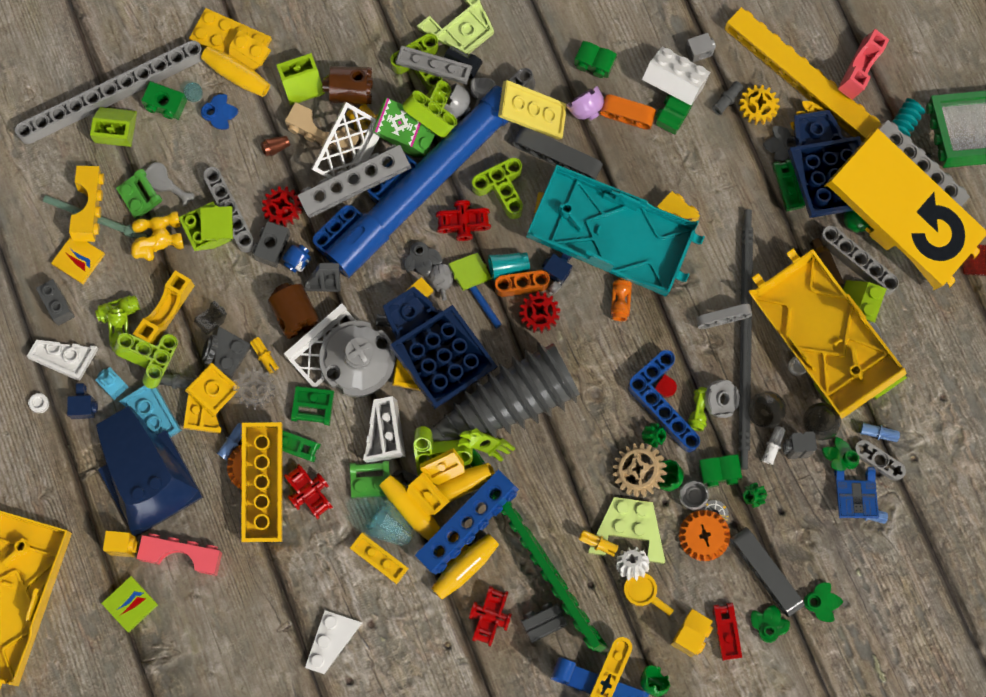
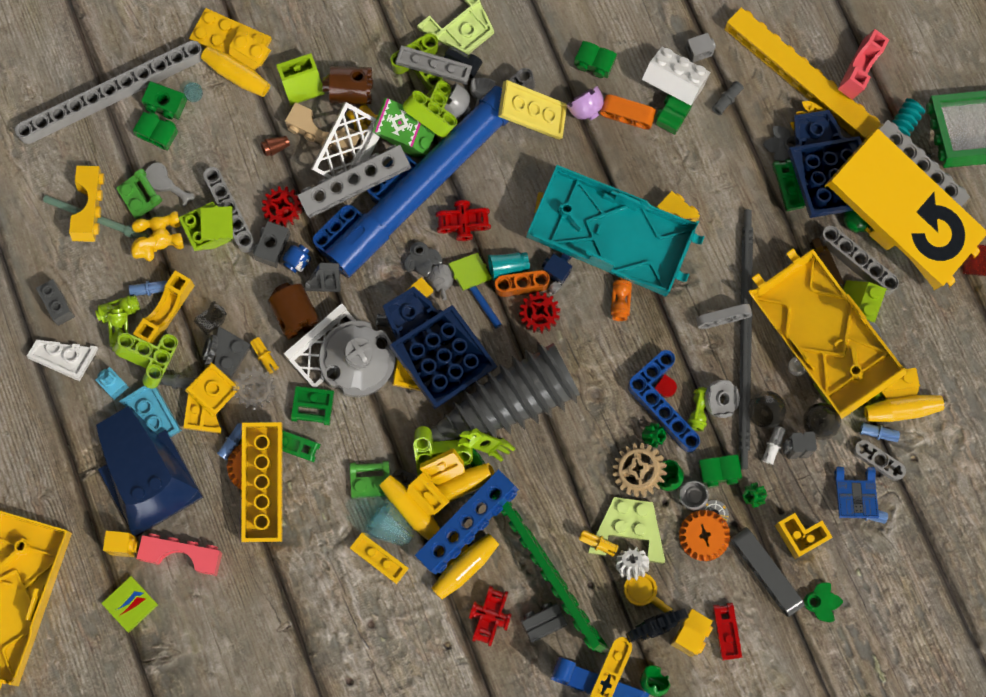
white tile [28,393,49,413] -> none
yellow tile [51,236,105,285] -> none
dark blue brick [67,383,98,419] -> none
lime slope [90,107,137,147] -> none
blue plate [201,94,238,130] -> none
red axle [283,464,333,520] -> none
white wing [305,610,363,674] -> none
white wedge [363,396,406,464] -> none
lime beam [472,158,523,219] -> none
dark grey beam [513,126,603,180] -> none
yellow gear [739,85,780,125] -> none
green plate [751,605,790,643] -> none
green plate [822,437,860,471] -> none
none -> medium blue axle [129,281,167,296]
none -> green brick [133,112,178,151]
none -> black gear [626,608,689,643]
none -> yellow brick [774,513,833,559]
none -> yellow plate [864,368,944,422]

